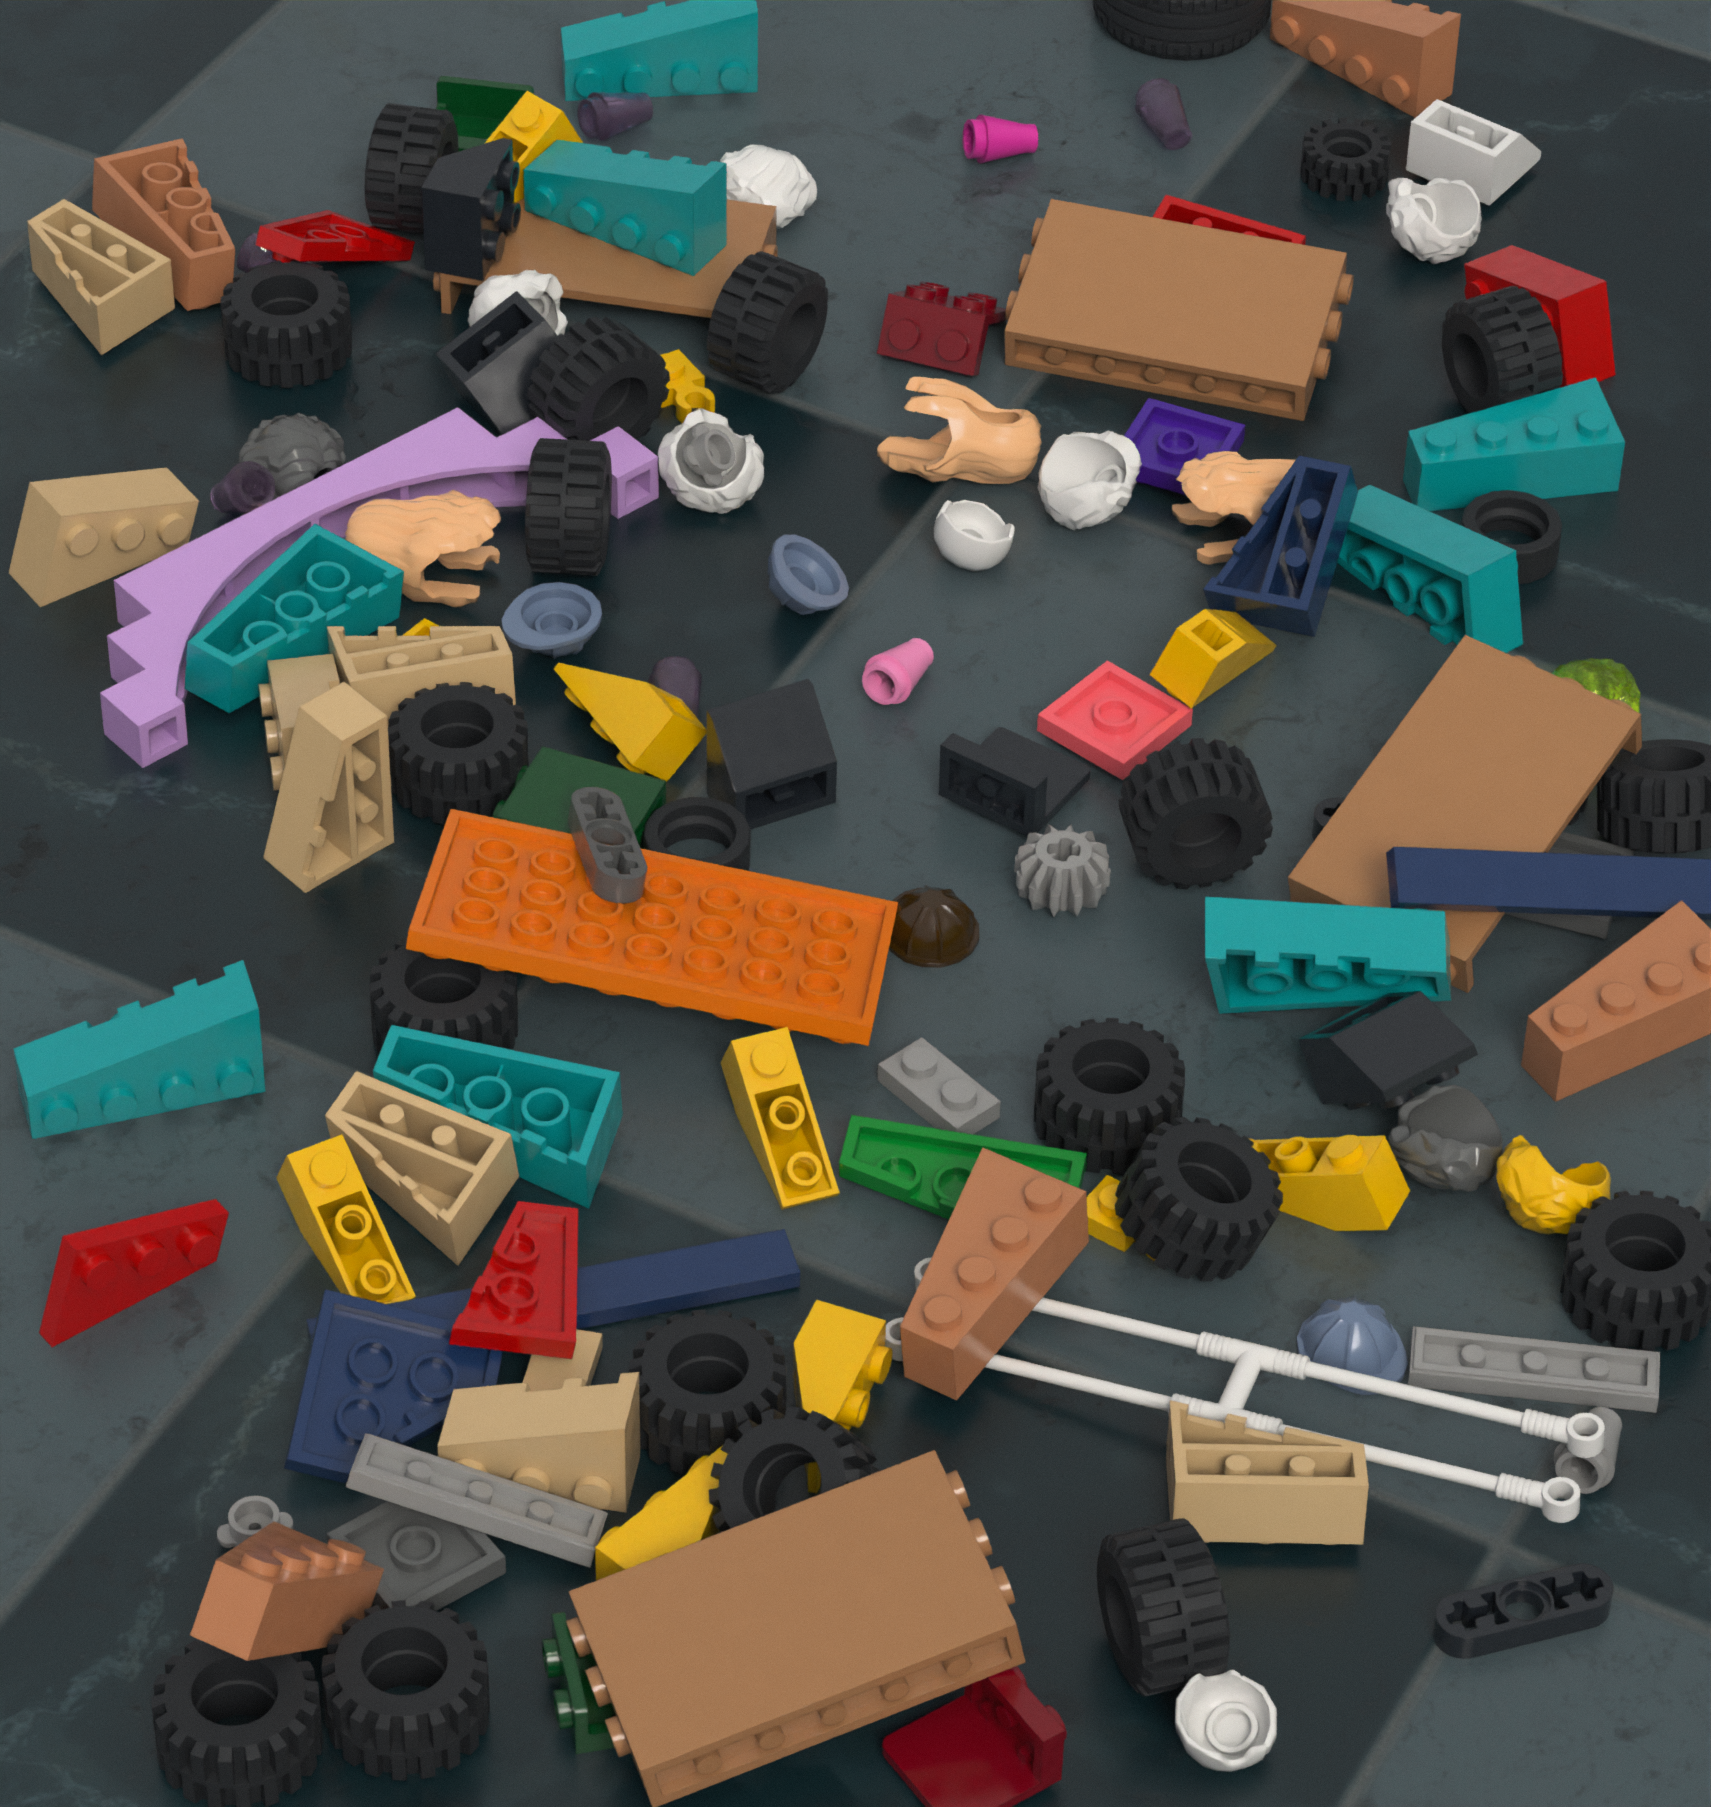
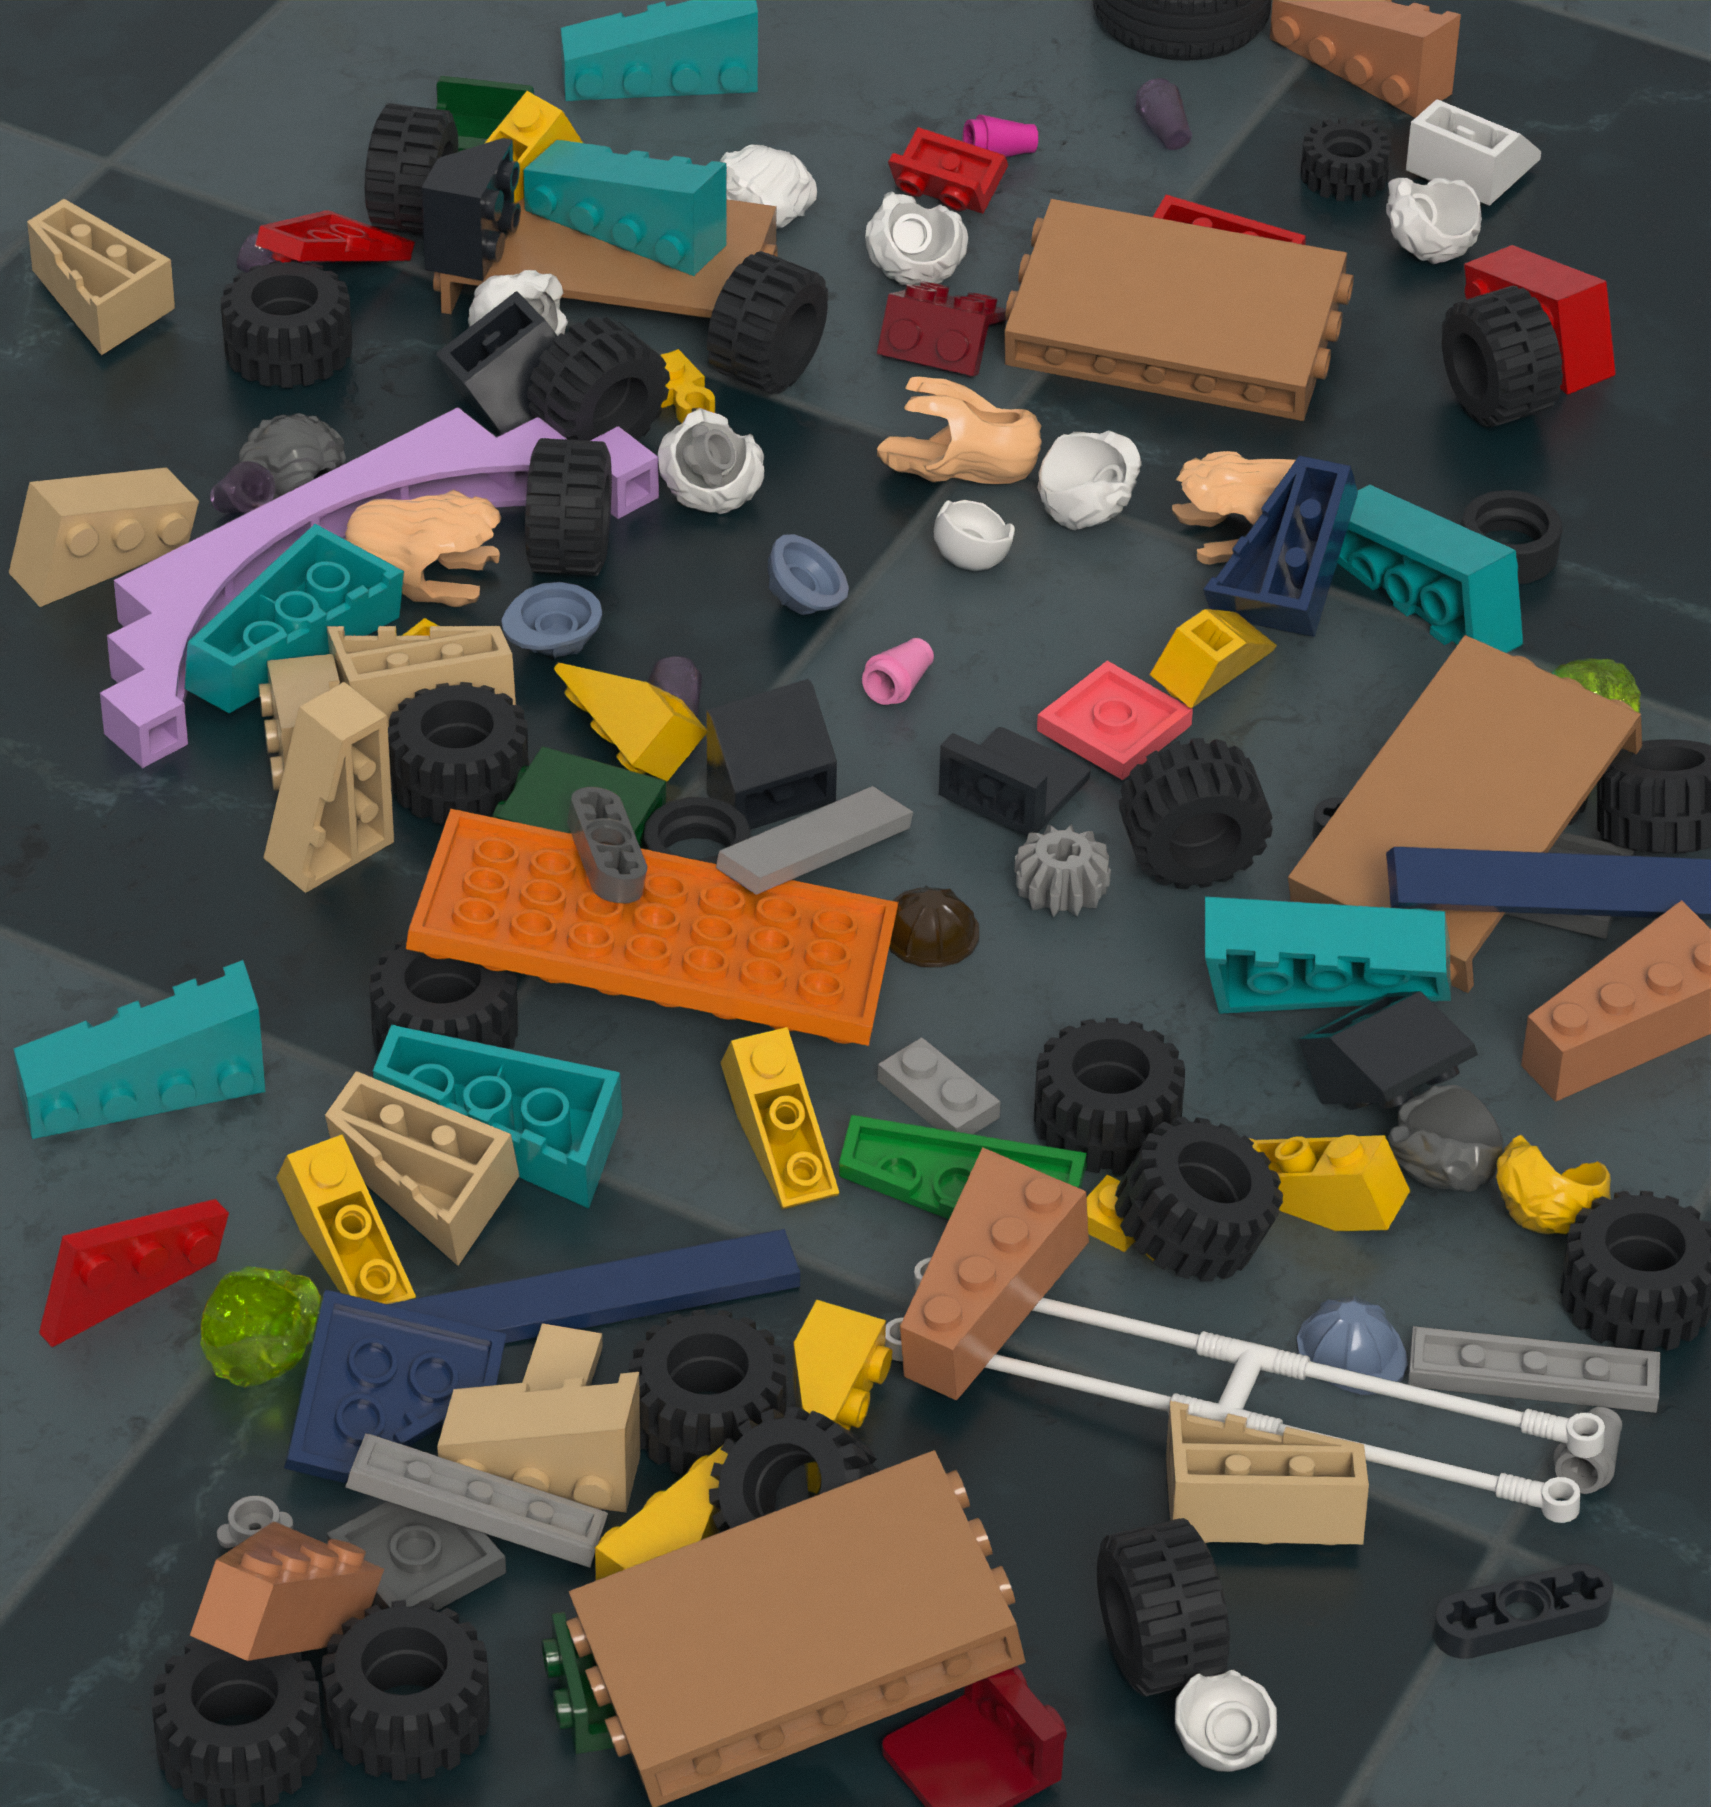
nougat wedge [92,138,235,311] -> none
red wing [449,1201,578,1359] -> none
clear purple cone [577,92,653,141] -> none
dark purple plate [1124,398,1245,496] -> none
teal wedge [1403,377,1625,511] -> none
none -> clear neon green hair [200,1266,321,1388]
none -> light grey tile [716,786,913,895]
none -> white hair [865,192,968,285]
none -> red bracket [888,127,1008,214]

